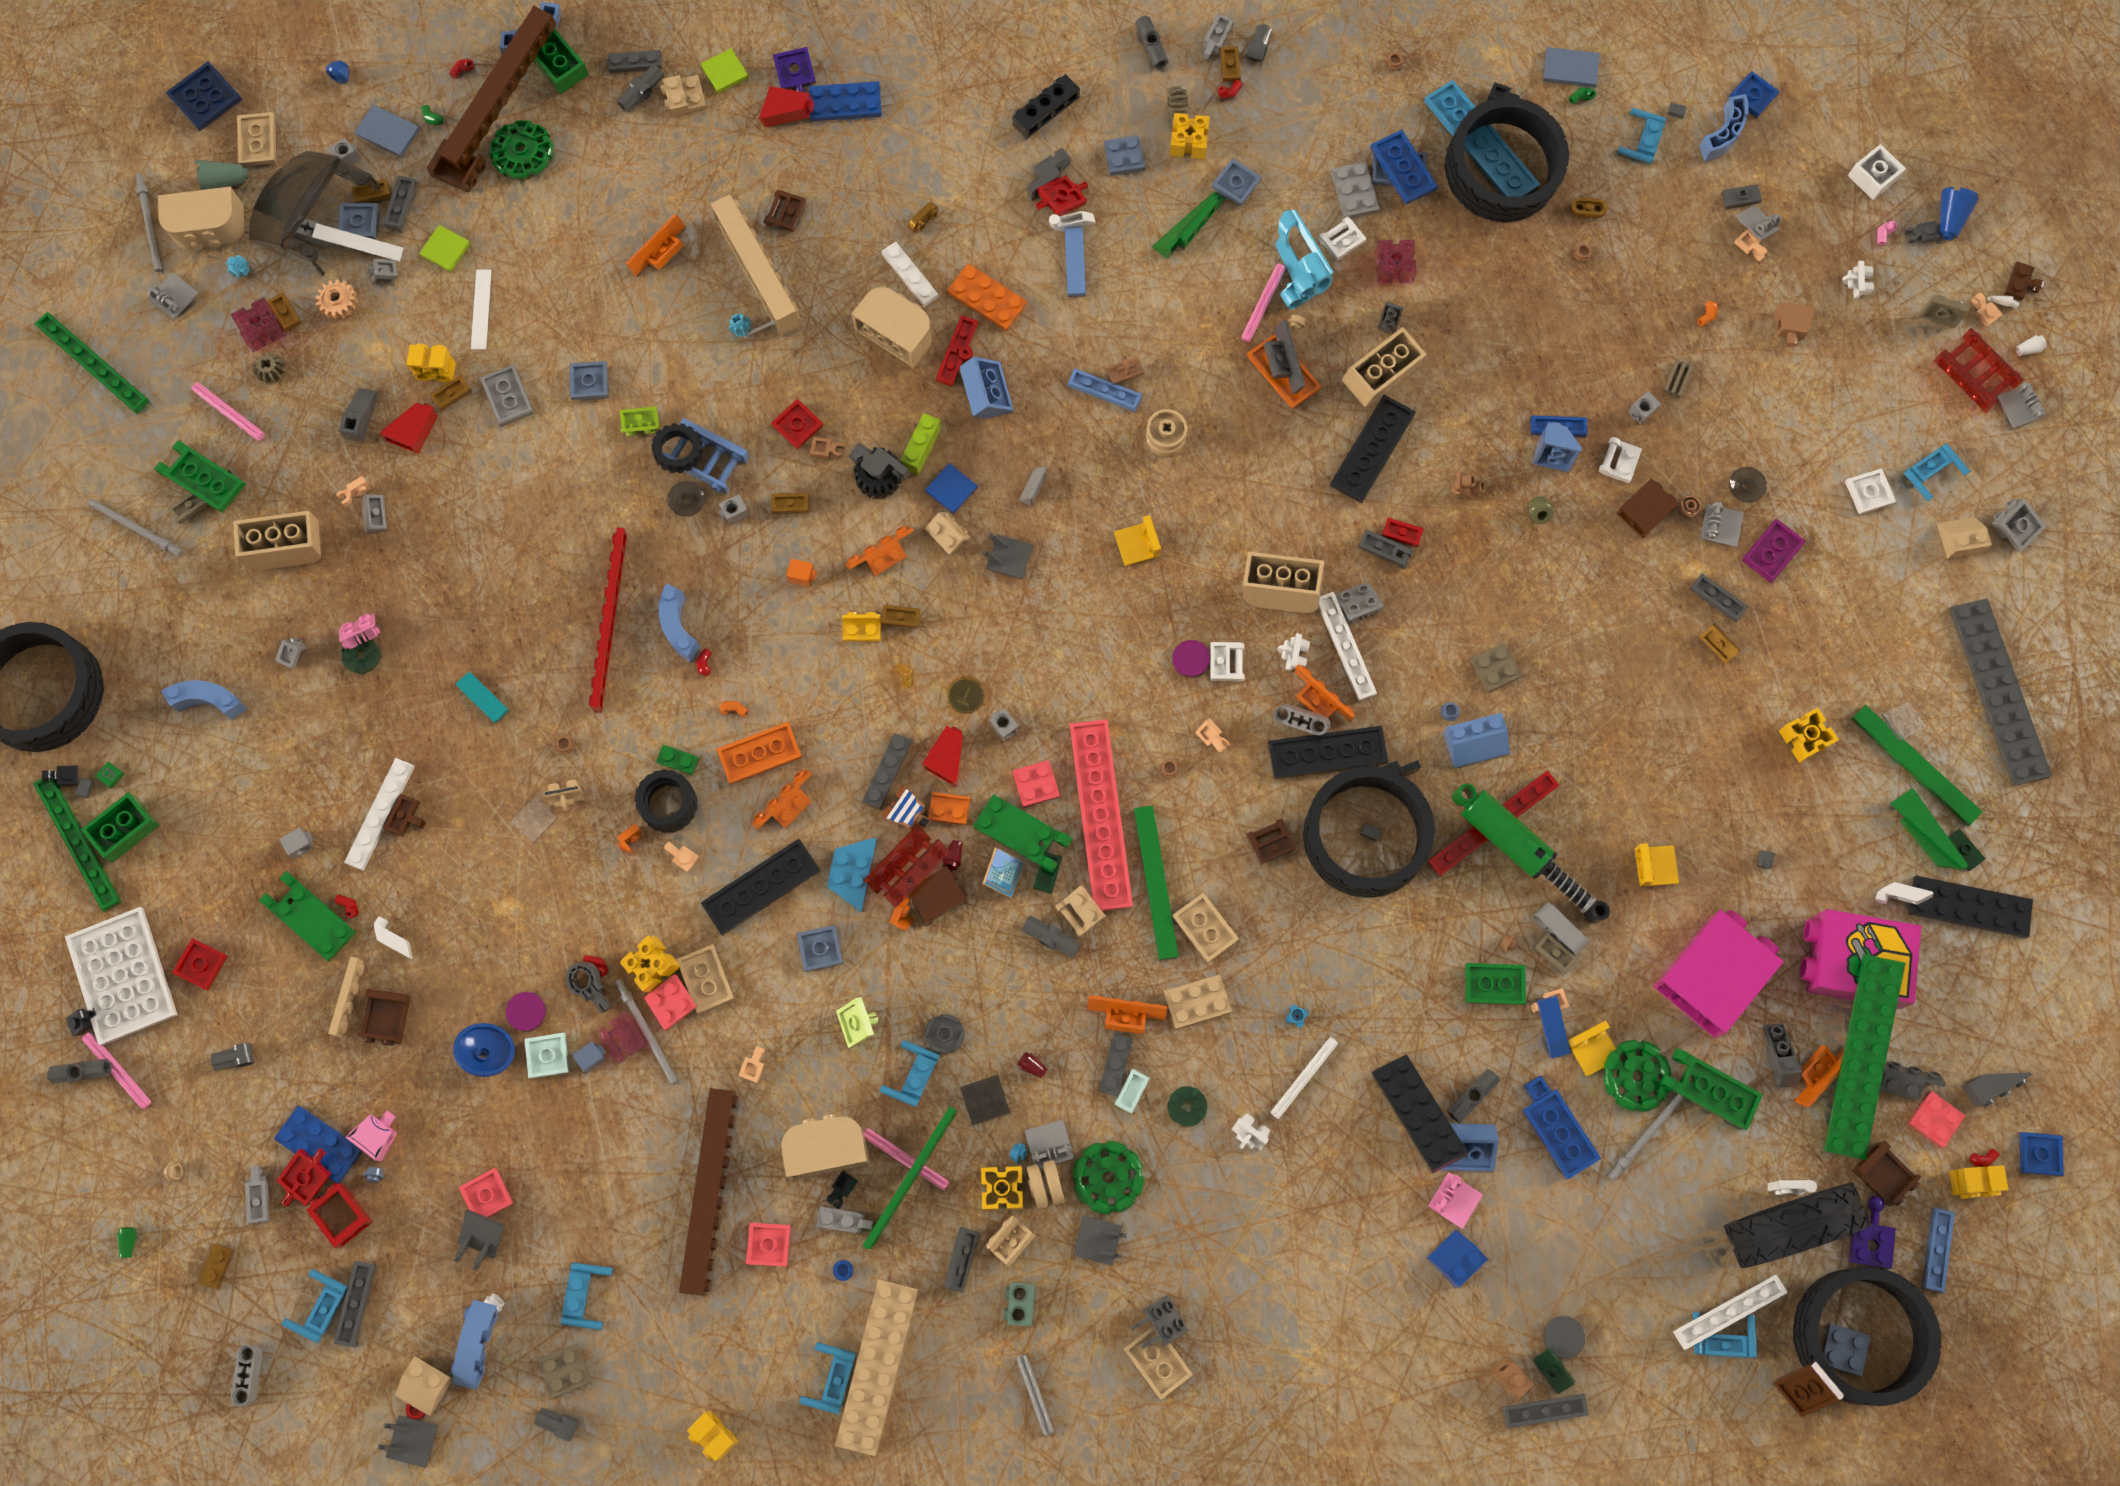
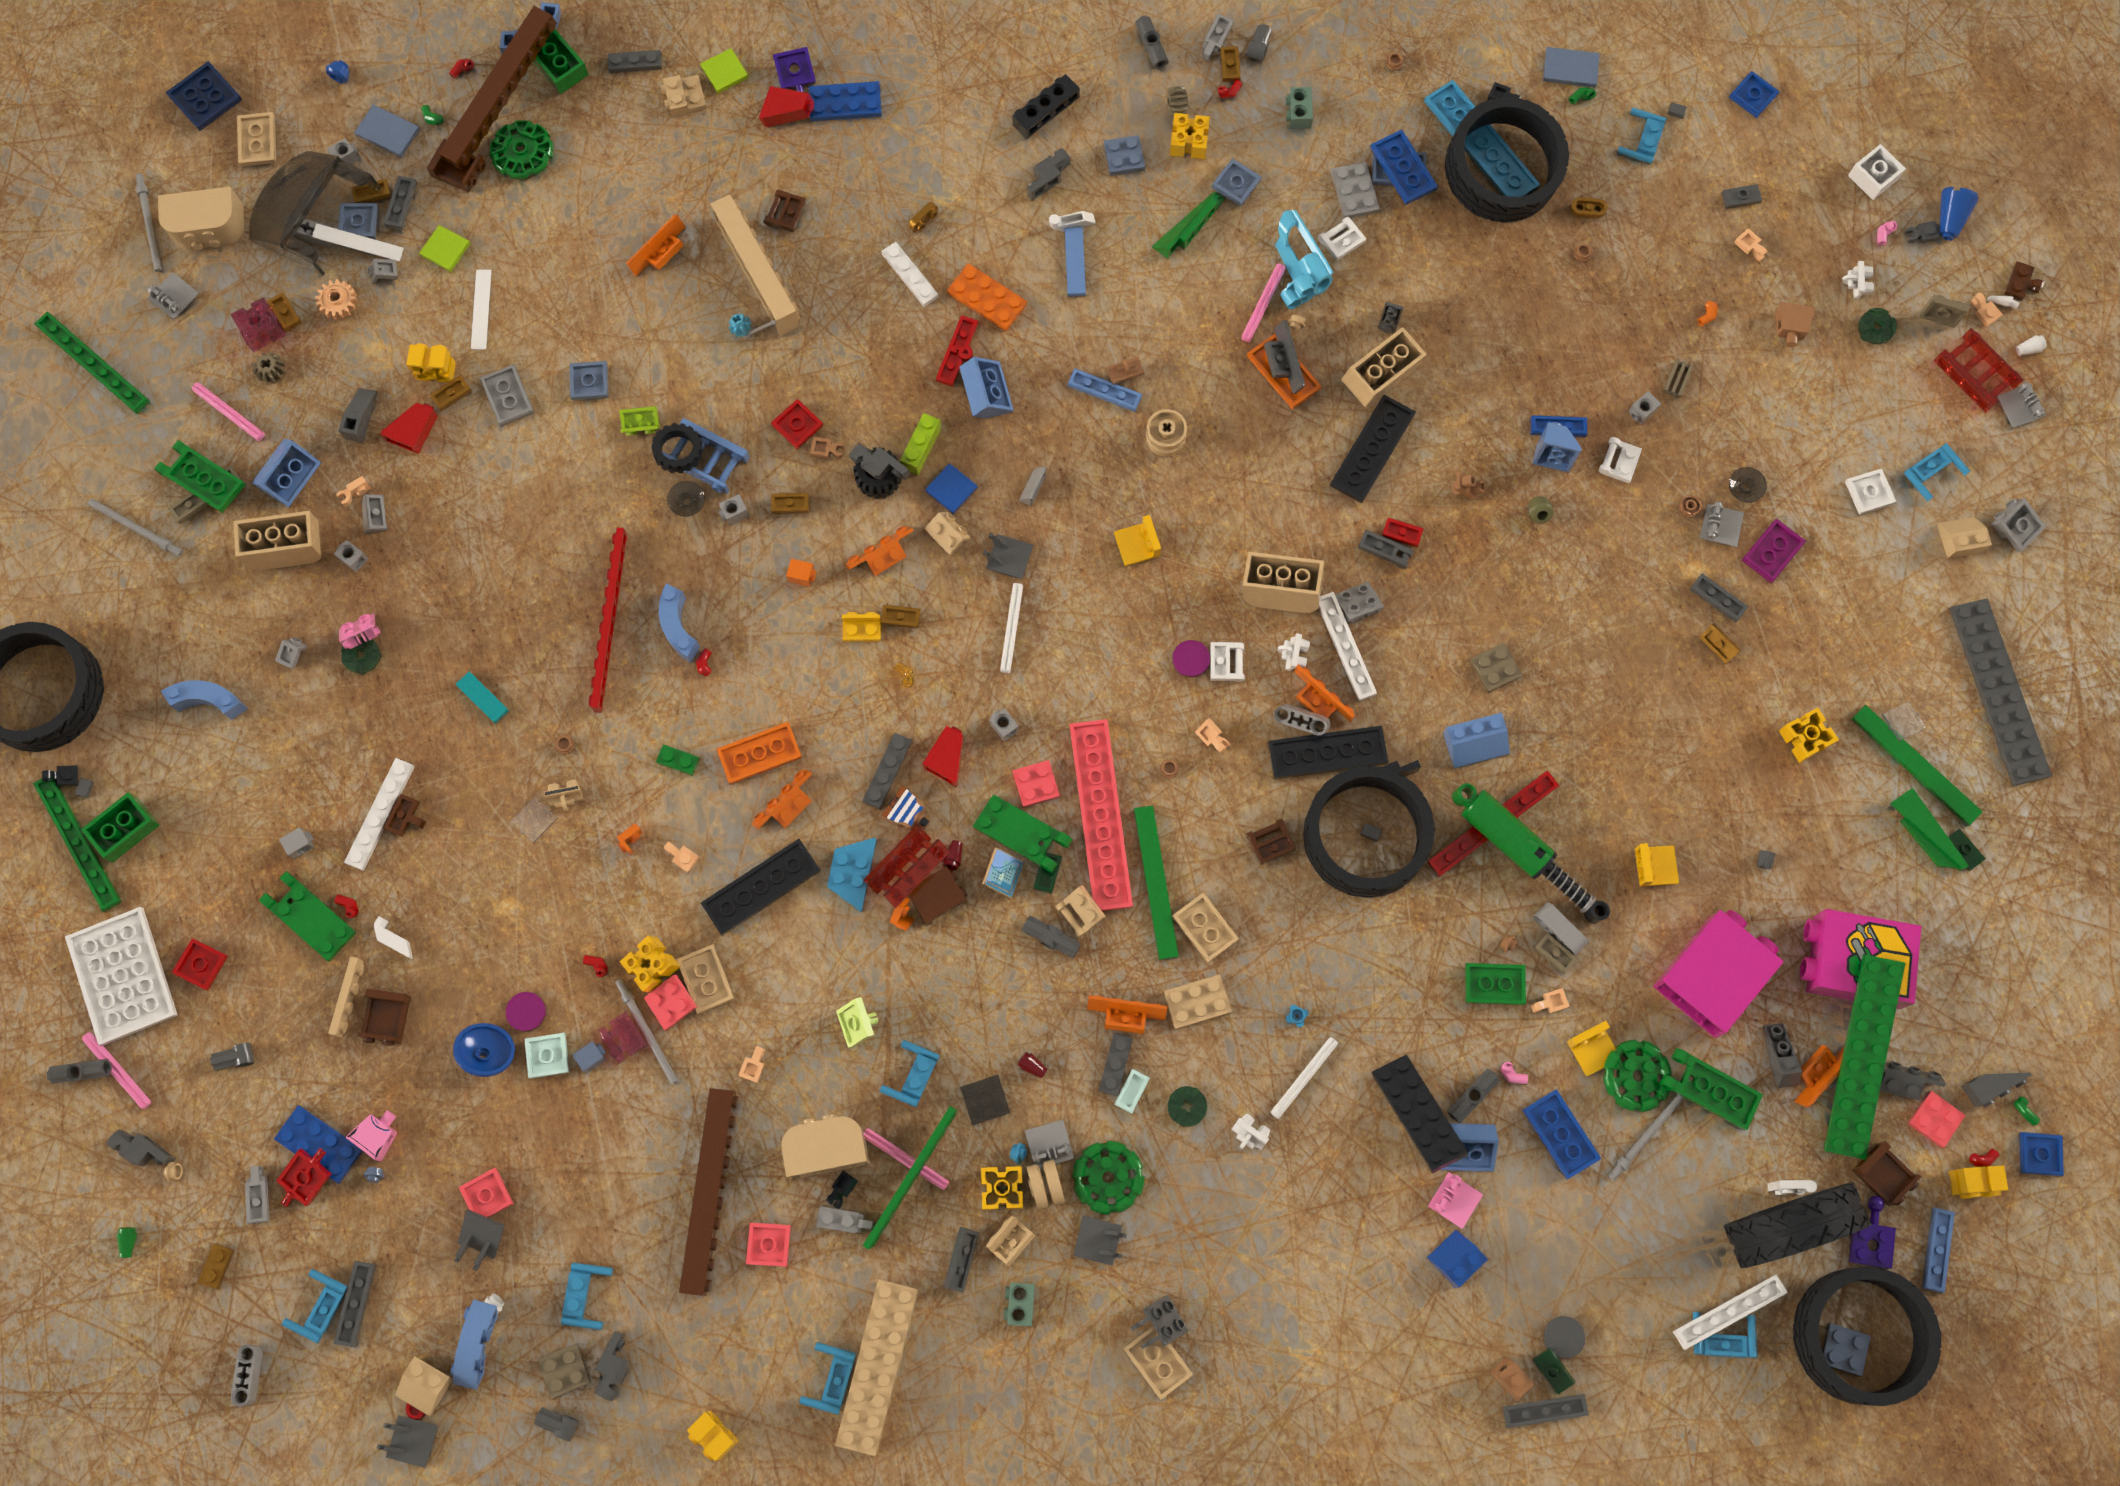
black plate [66,1008,97,1036] -> none
green tile [95,761,124,789] -> none
sand green cone [195,160,249,190] -> none
medium azure gear [225,255,250,278] -> none
red window [306,1183,373,1249] -> none
dark grey pin [566,961,612,1014] -> none
dark grey piece [616,65,665,112] -> none
black tyre [635,769,698,833] -> none
orange arm [719,701,749,718] -> none
sand blue plate [797,925,843,972] -> none
blue plate [833,1260,853,1281] -> none
tan brick [852,287,932,368] -> none
dark grey tile [925,1014,965,1054] -> none
orange plate [928,792,970,826] -> none
clear yellow tile [947,676,985,714] -> none
light grey axle [1017,1354,1054,1436] -> none
red plate [1036,175,1088,217] -> none
clear pink brick [1375,240,1417,284] -> none
sand blue plate [1440,702,1460,721] -> none
blue tile [1524,1075,1552,1102] -> none
blue tile [1536,995,1571,1059] -> none
reddish brown panel [1616,478,1678,539] -> none
medium blue brick [1699,94,1748,162] -> none
light grey hinge [1736,205,1781,241] -> none
reddish brown plate [1773,1361,1844,1417] -> none
white piece [1875,882,1933,905] -> none
black plate [1909,876,2033,938] -> none
none -> dark grey plate [106,1129,176,1166]
none -> medium blue slope [251,439,321,507]
none -> light grey brick [334,540,369,573]
none -> dark grey plate [594,1331,630,1401]
none -> white axle [1000,583,1023,673]
none -> sand green brick [1286,87,1313,128]
none -> bright pink arm [1501,1062,1528,1084]
none -> clear green plate [1858,308,1897,344]
none -> green arm [2014,1096,2040,1126]

